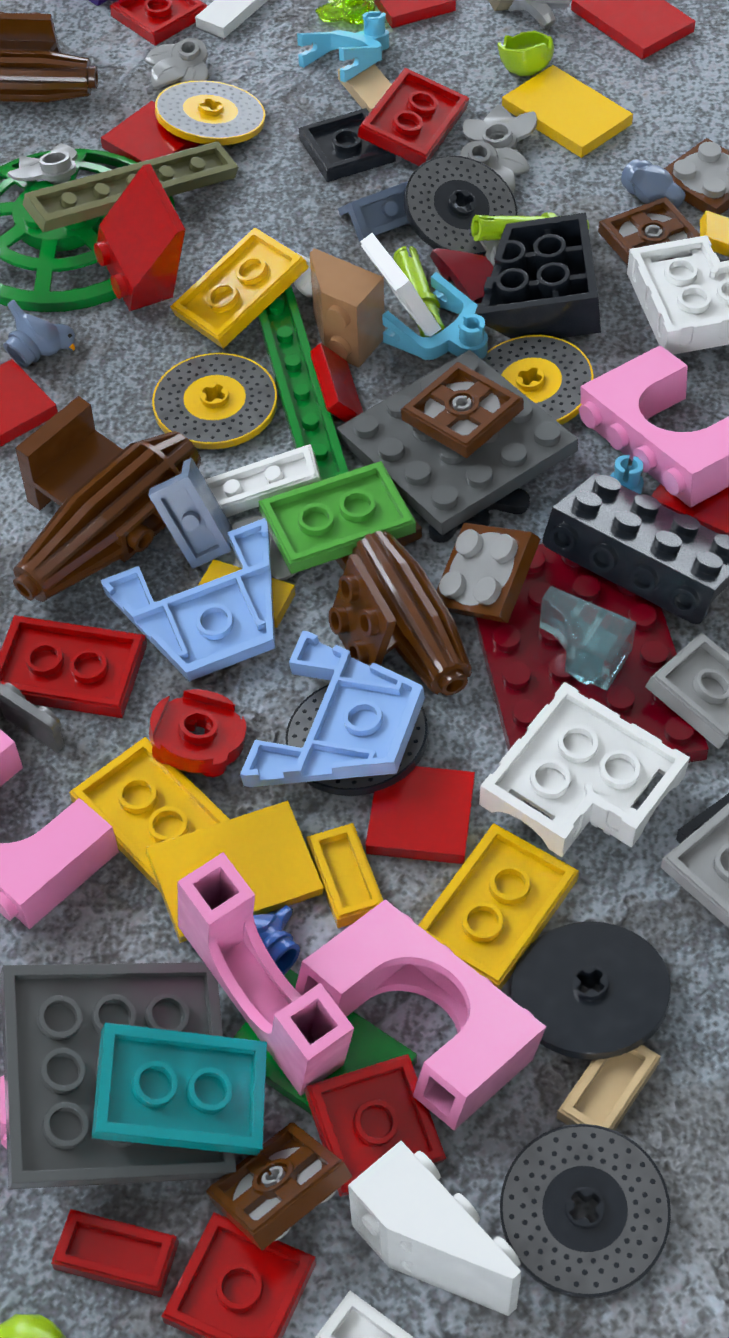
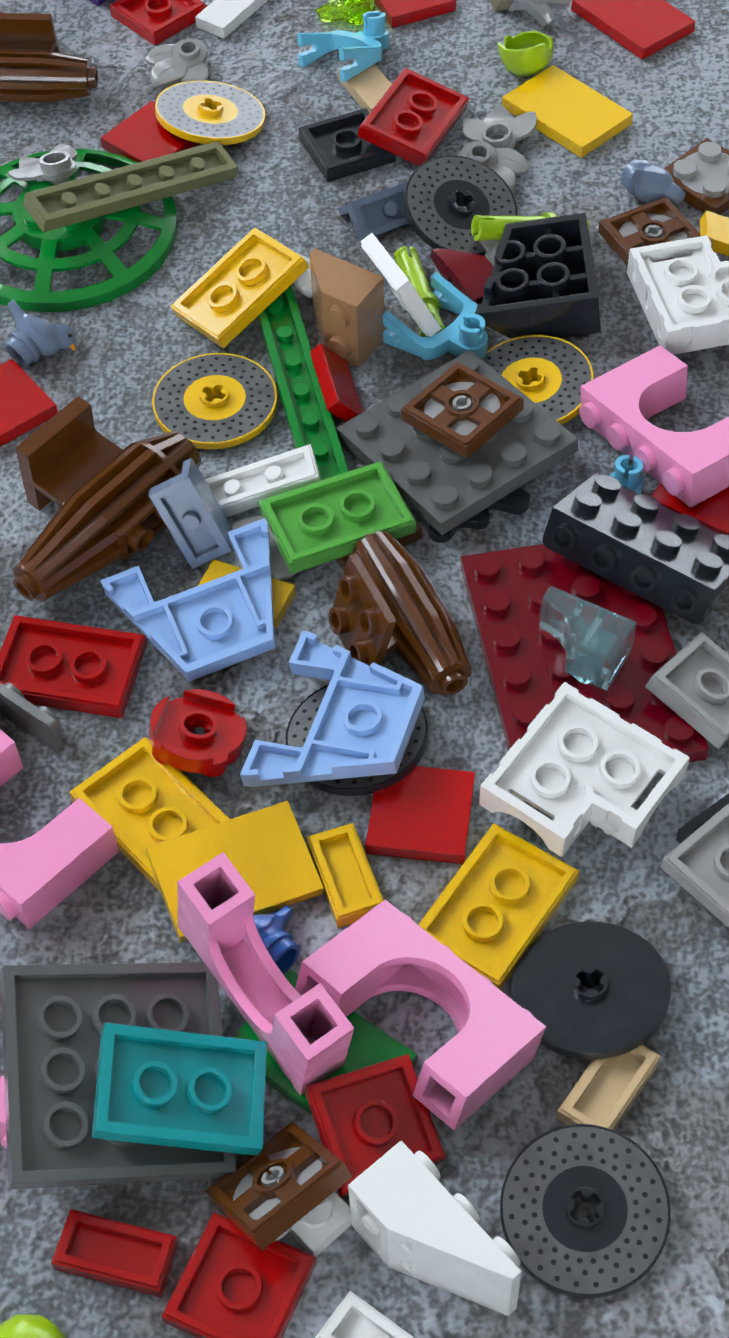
red slope [94,163,186,311] -> none
piece [436,523,541,623] -> none
none -> white plate [289,1193,352,1257]

